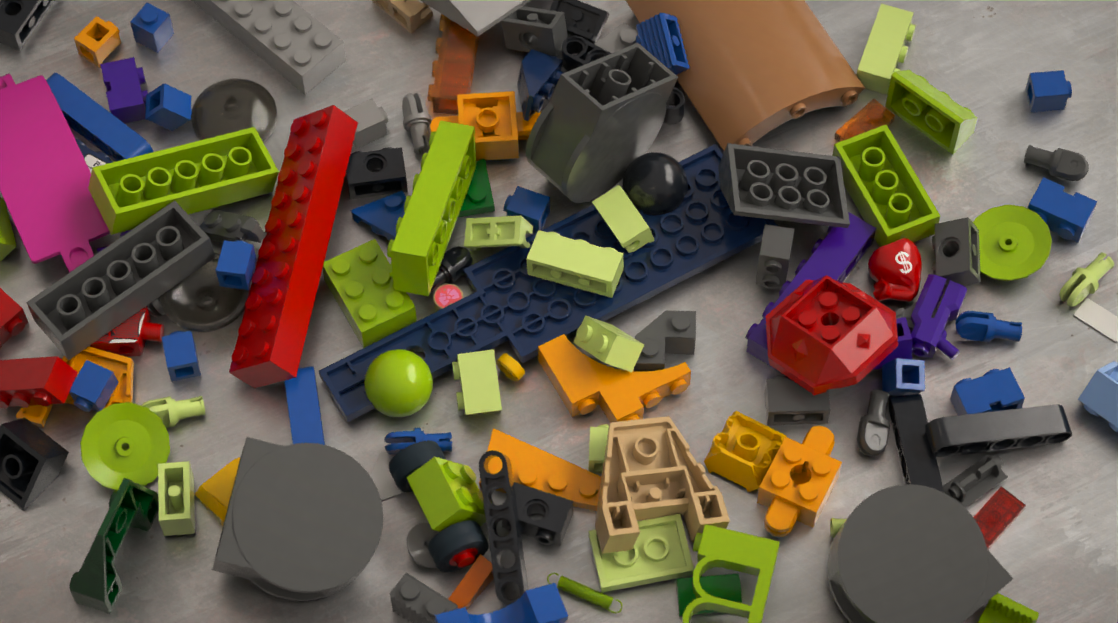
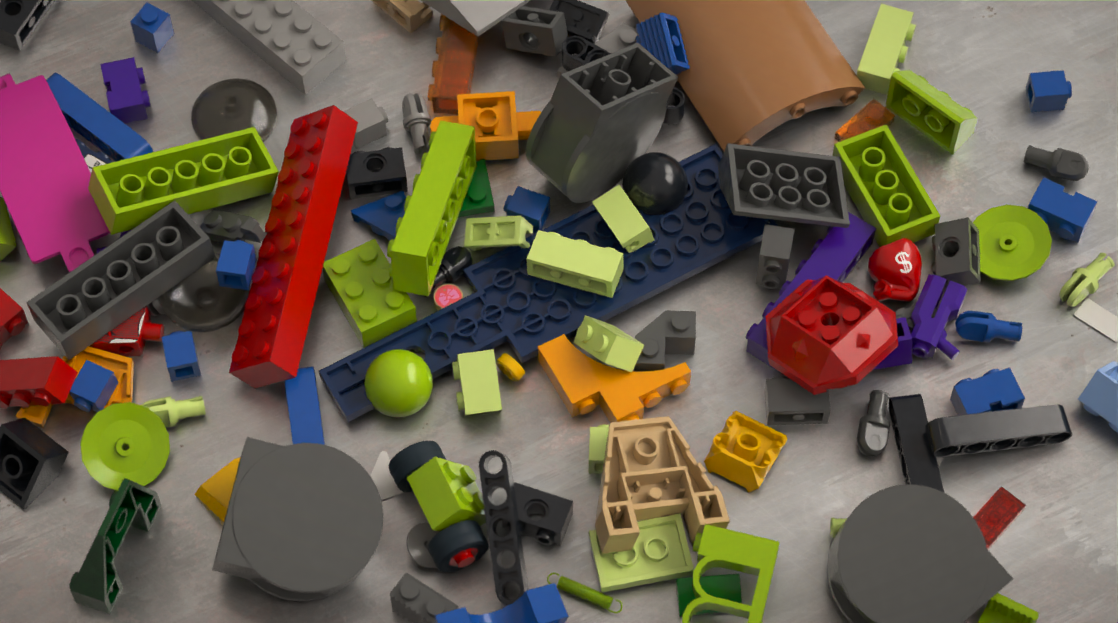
light orange brick [74,16,121,68] -> none
blue brick [145,83,192,131] -> none
yellowish green brick [158,461,195,536] -> none
blue arm [384,428,452,455] -> none
orange piece [449,554,494,610] -> none
light orange wing [479,428,602,511] -> none
dark blue slope [517,49,564,121] -> none
light orange brick [757,426,842,537] -> none
blue brick [882,358,925,396] -> none
dark grey hinge [943,455,1008,508] -> none

